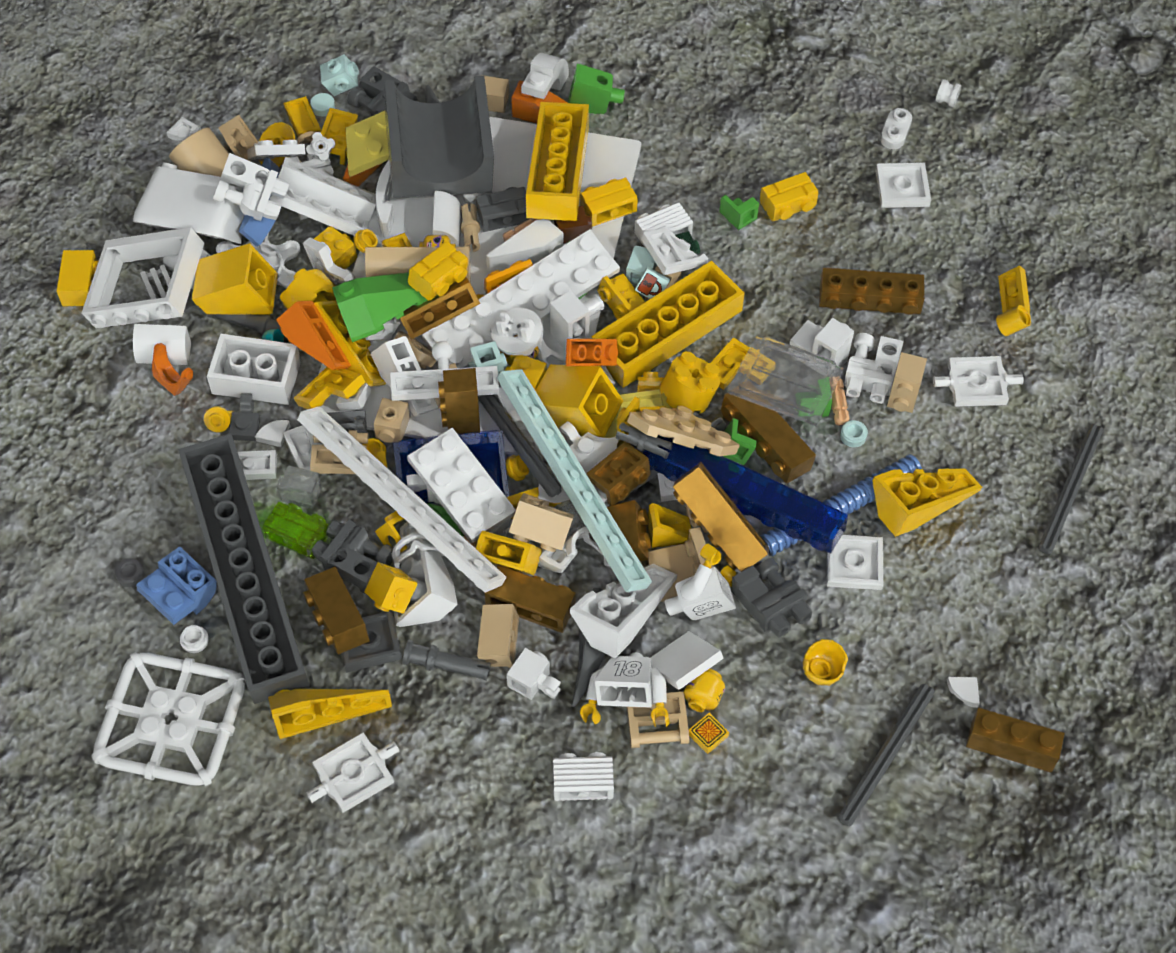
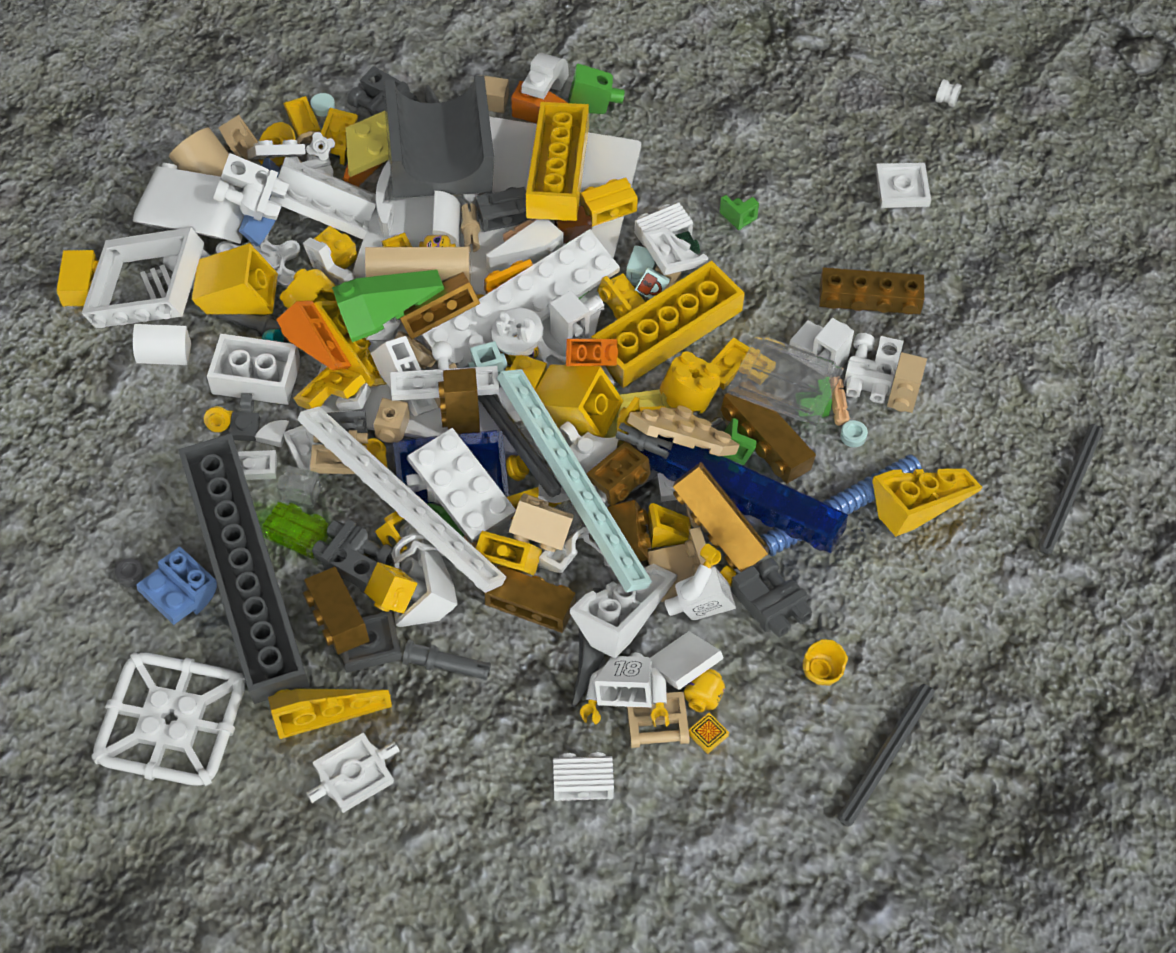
orange helmet [152,343,193,396] -> none
white tile [167,117,201,141] -> none
white plate [180,625,209,653] -> none
light aqua brick [320,54,359,96] -> none
yellow plate [353,229,378,254] -> none
yellow brick [408,241,468,301] -> none
tan hinge [477,604,519,668] -> none
white brick [507,648,561,700] -> none
yellow plate [637,372,664,392] -> none
yellow brick [759,172,818,222] -> none
white tile [827,534,884,590] -> none
white plate [881,108,912,150] -> none
white plate [933,356,1023,407] -> none
white tile [947,677,980,708] -> none
pearl gold brick [966,707,1065,773] -> none
yellow plate [996,265,1031,336] -> none

